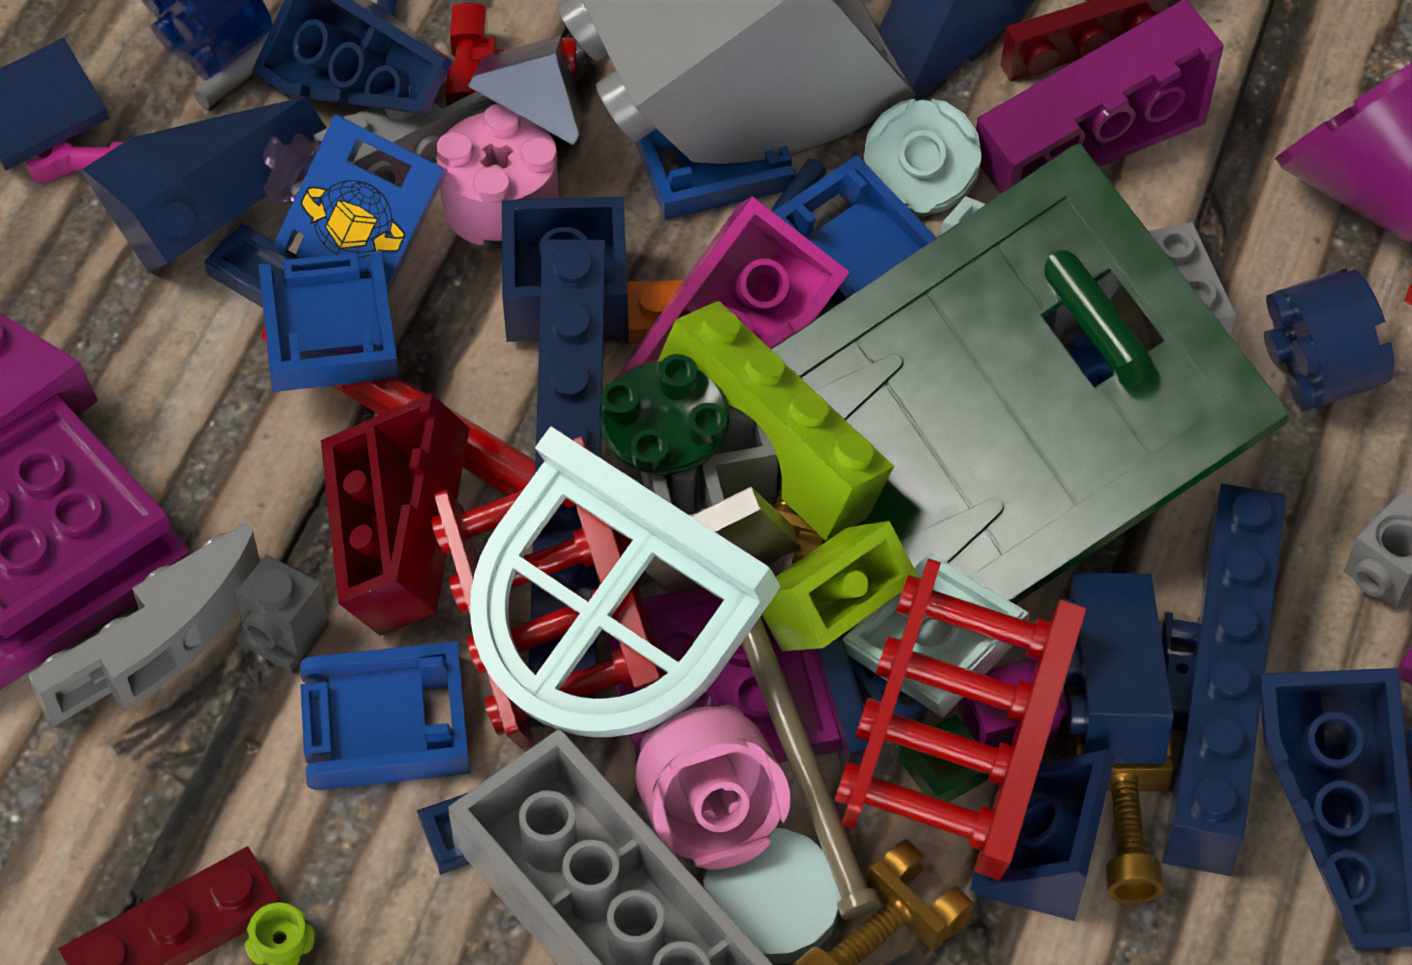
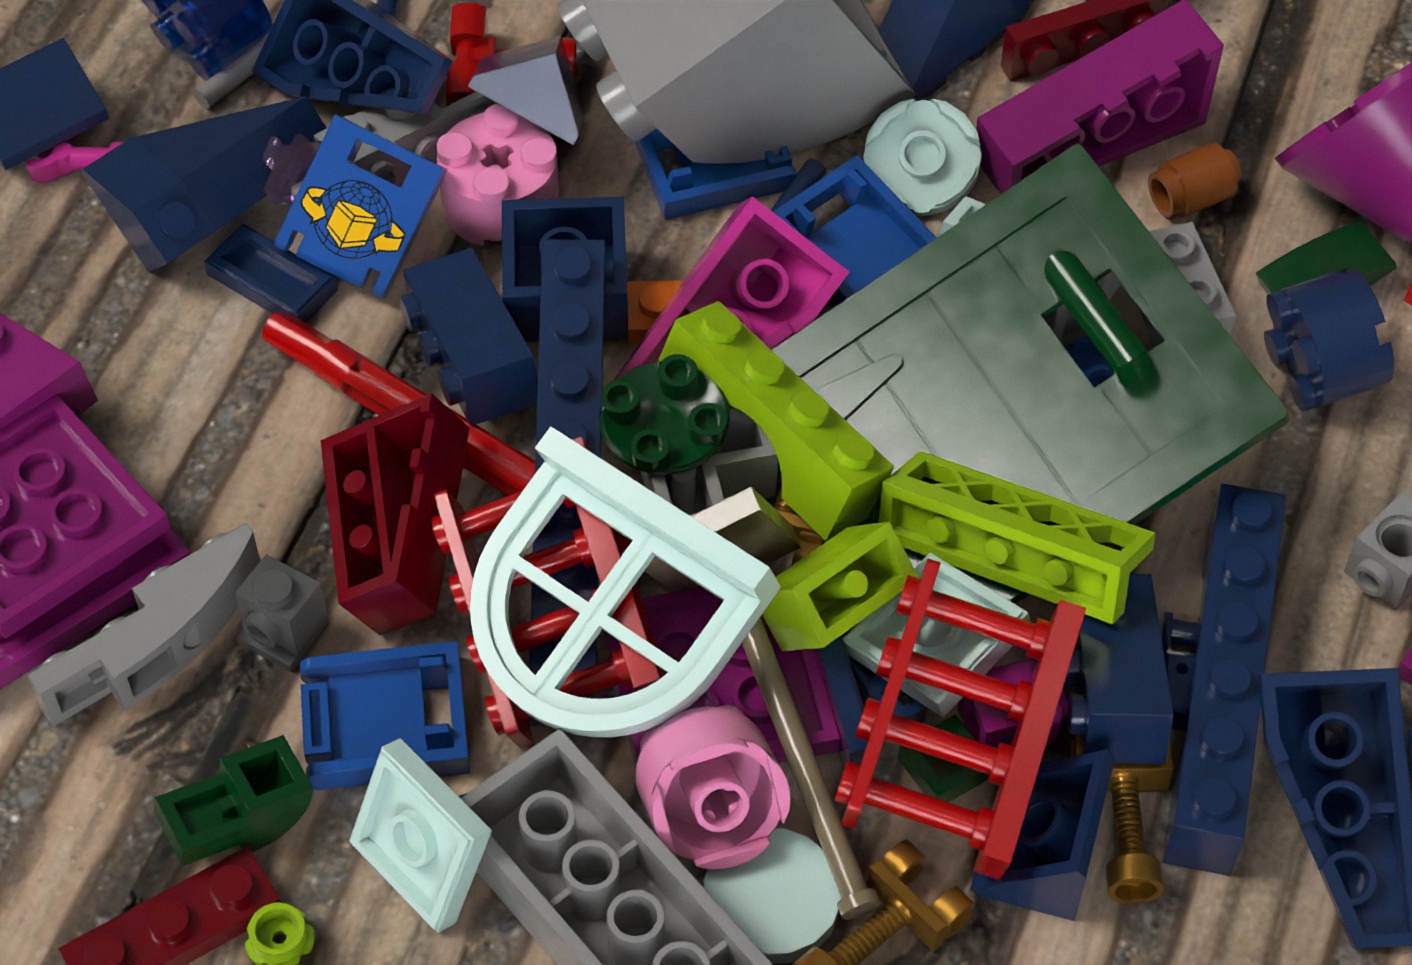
blue container [258,251,398,392] -> none
none -> dark green brick [154,735,313,866]
none -> light aqua plate [349,738,492,933]
none -> dark blue brick [399,247,538,426]
none -> lime fence [879,451,1156,625]
none -> dark orange brick [1148,142,1241,217]
none -> dark green slope [1256,221,1397,294]

